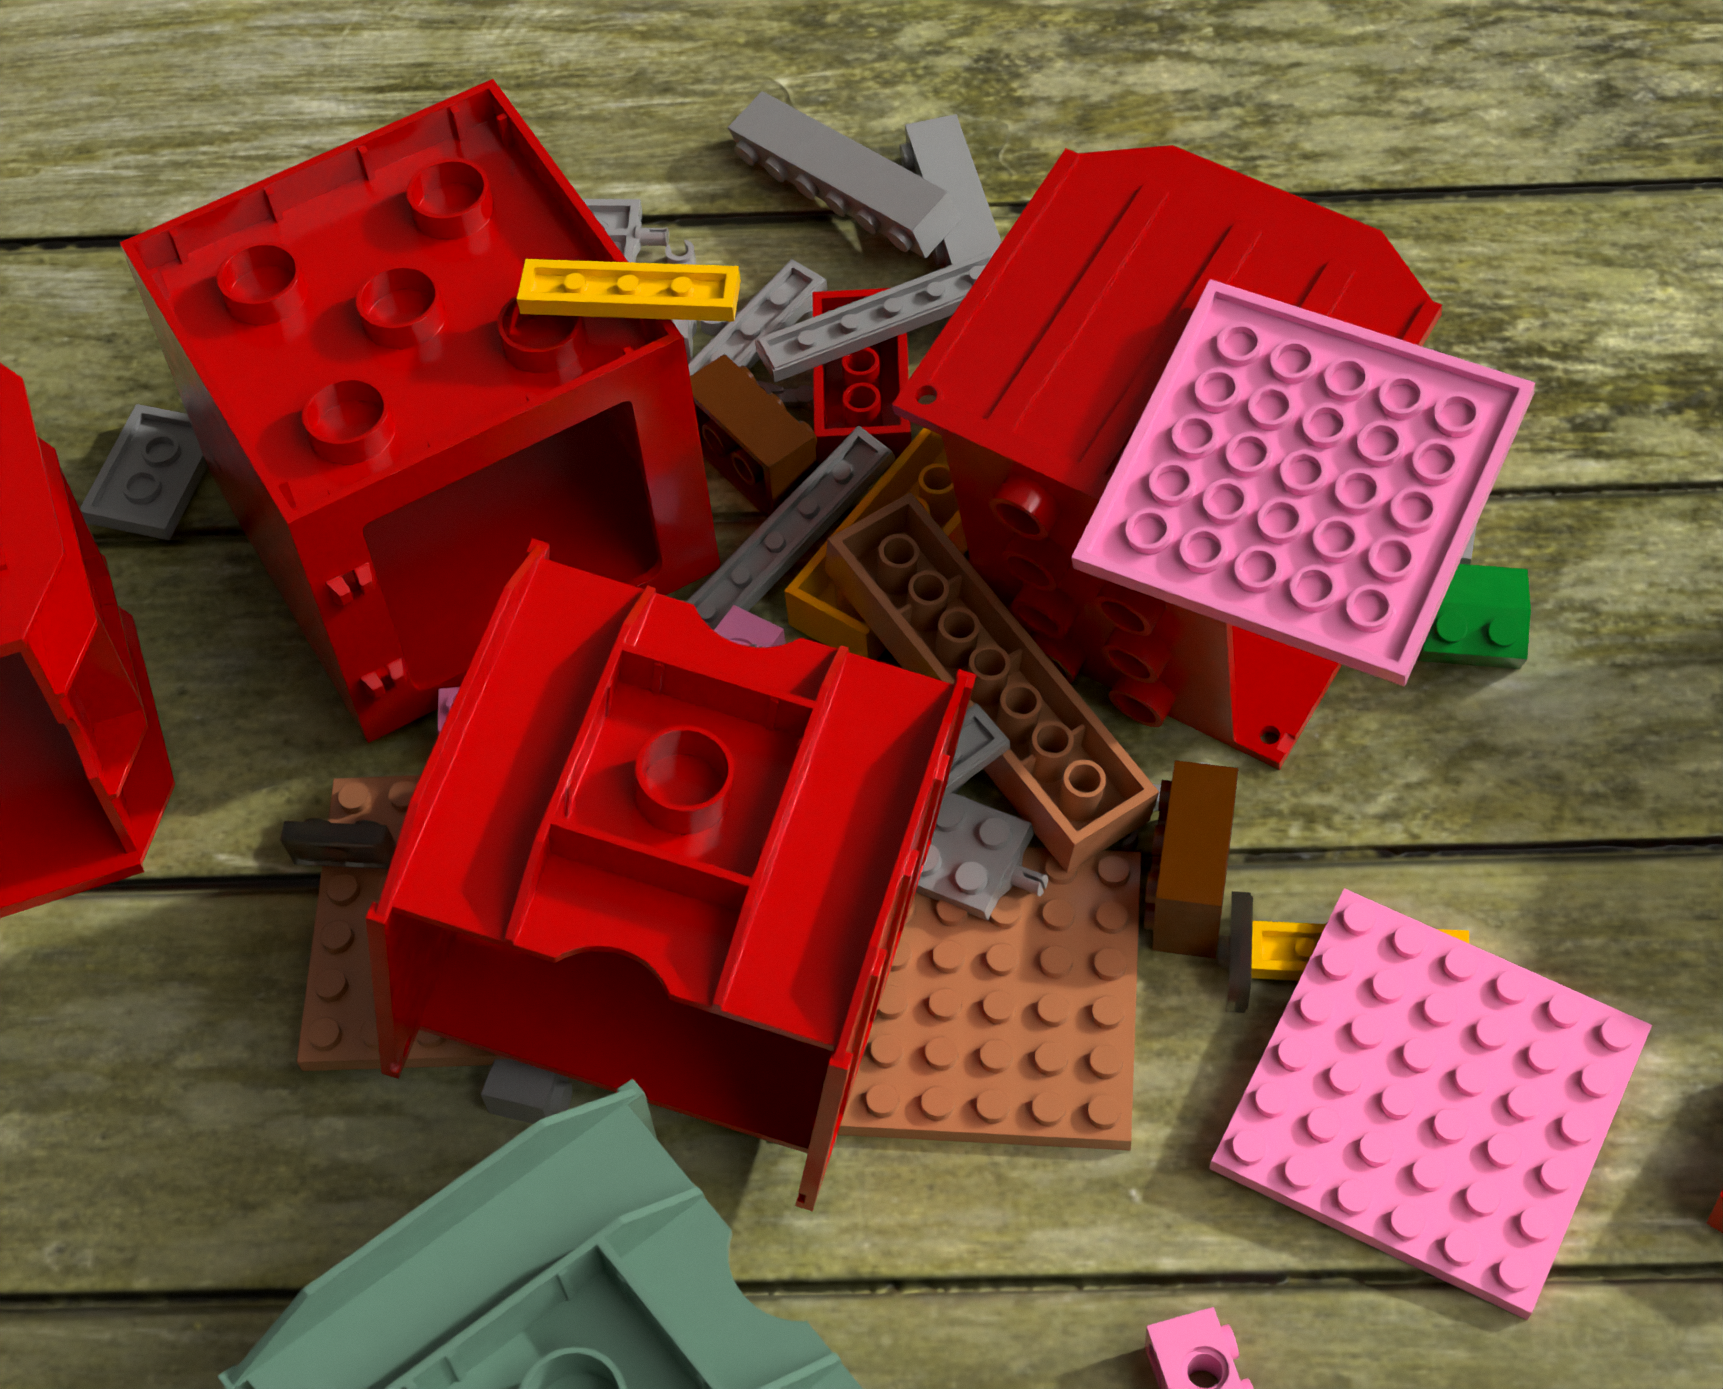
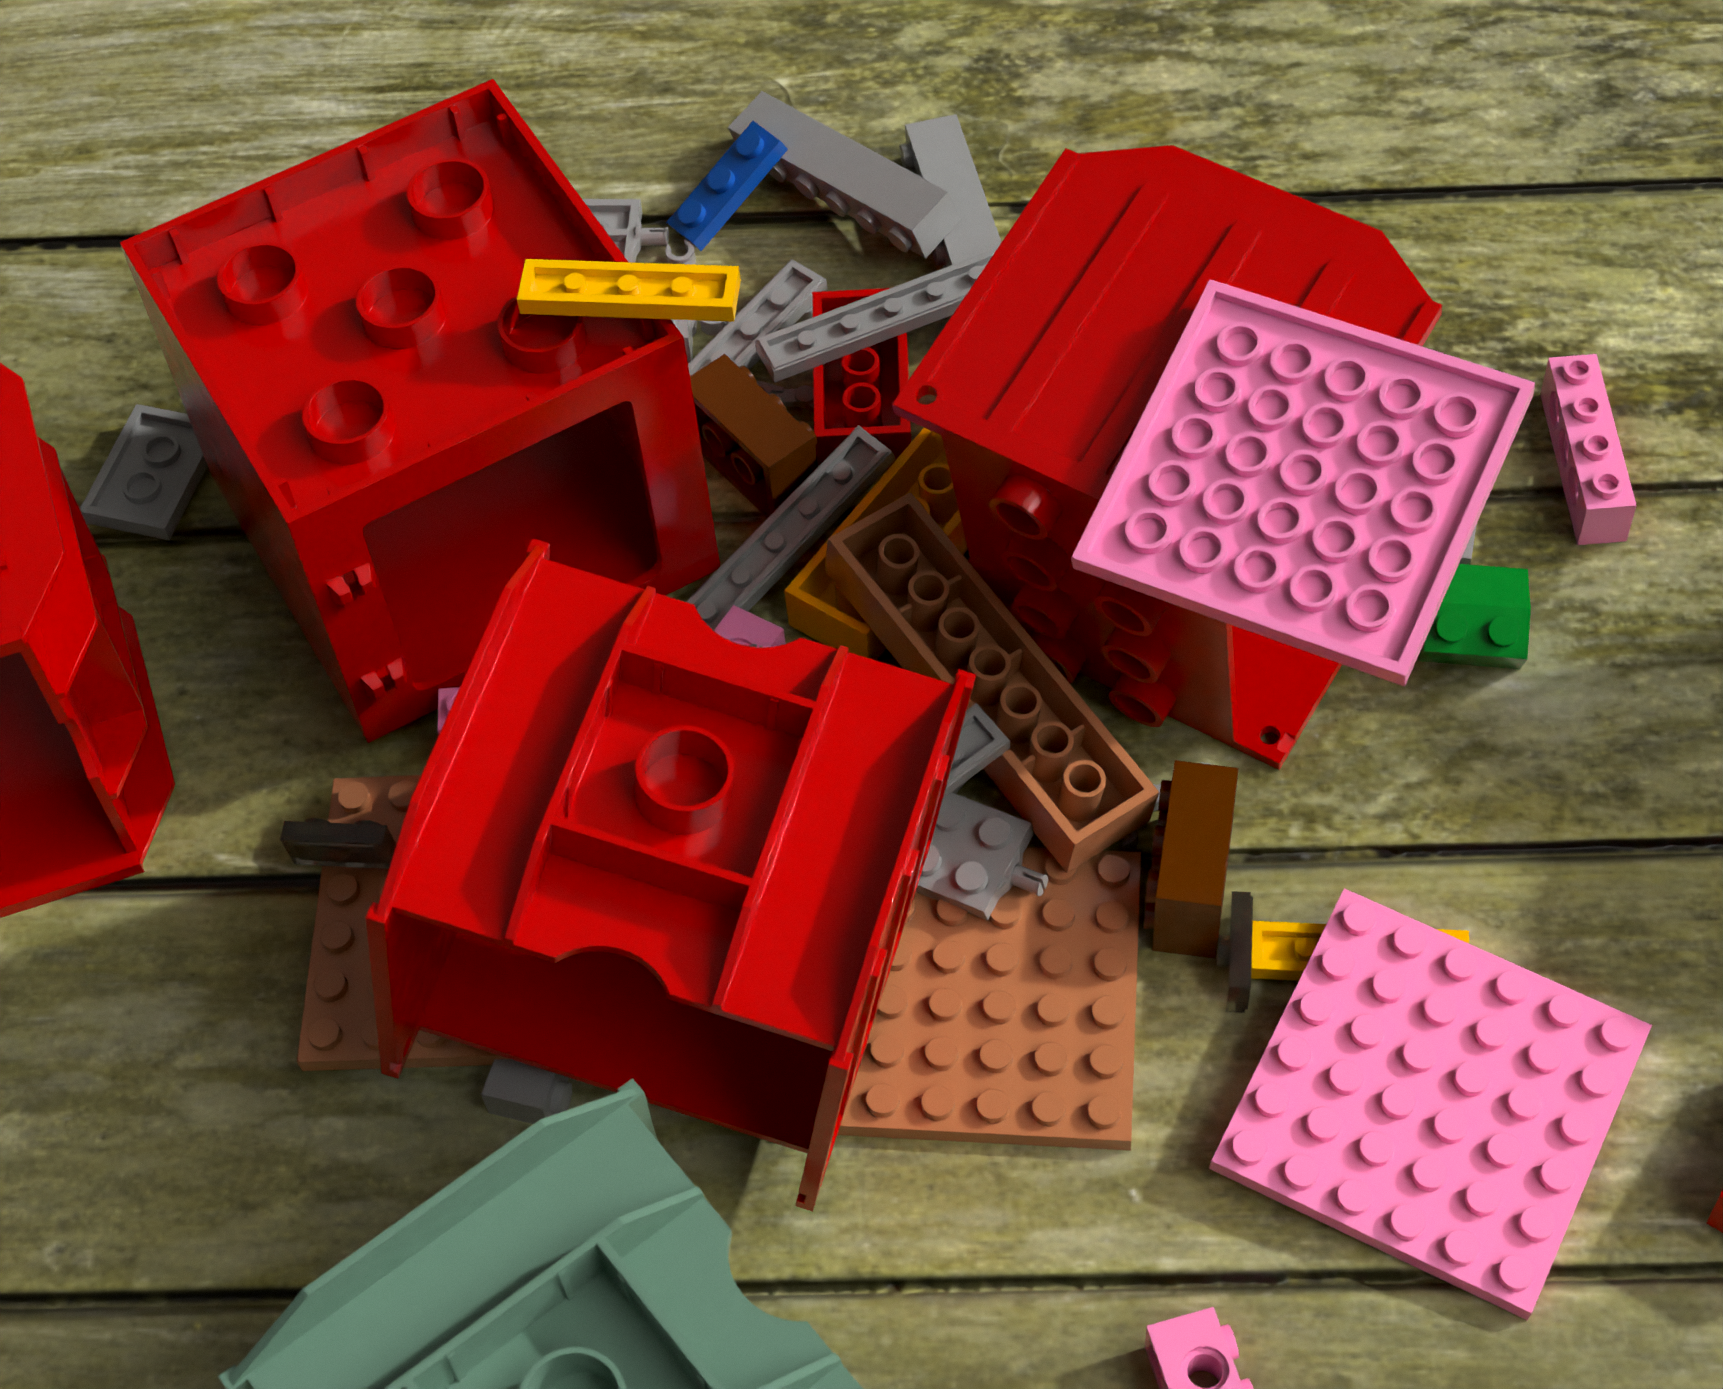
none -> blue plate [667,121,788,251]
none -> bright pink brick [1540,354,1637,545]

